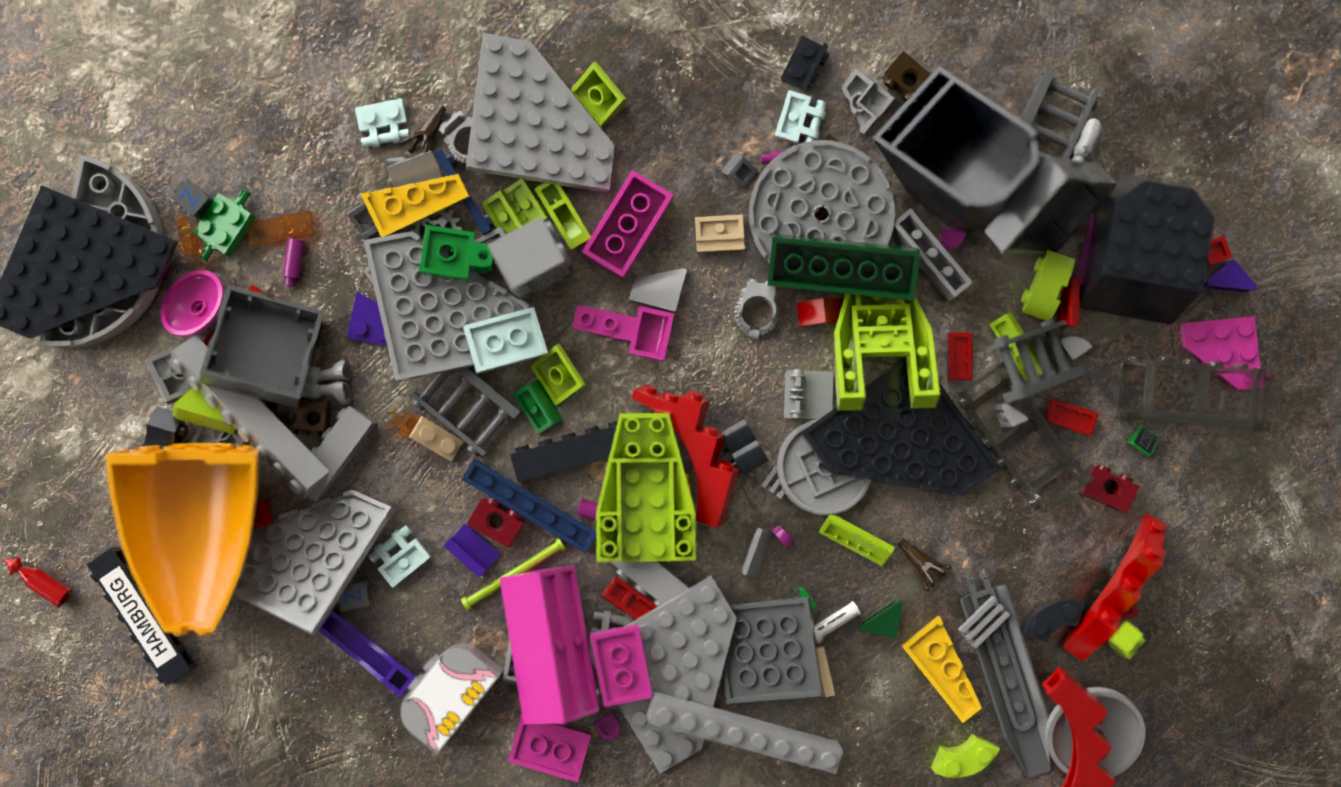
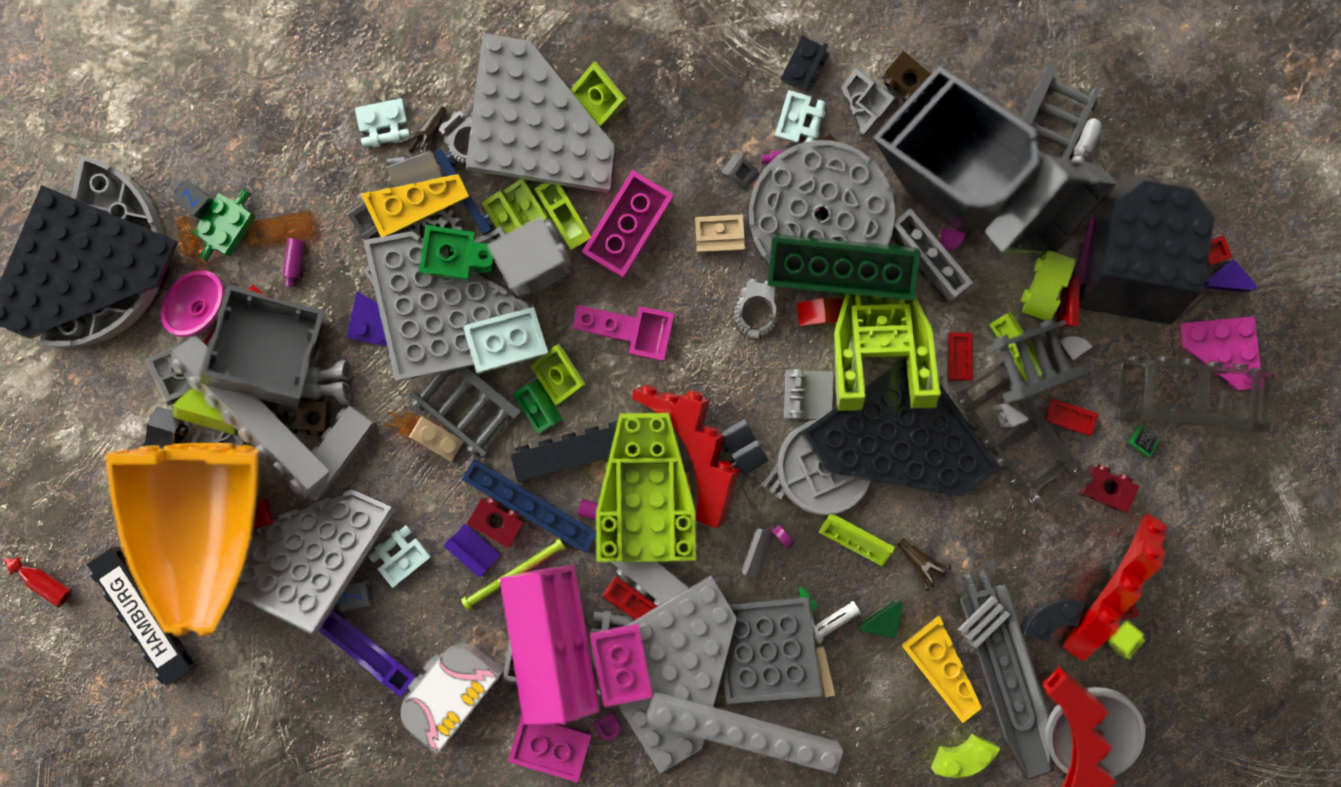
light grey slope [629,268,687,312] -> none

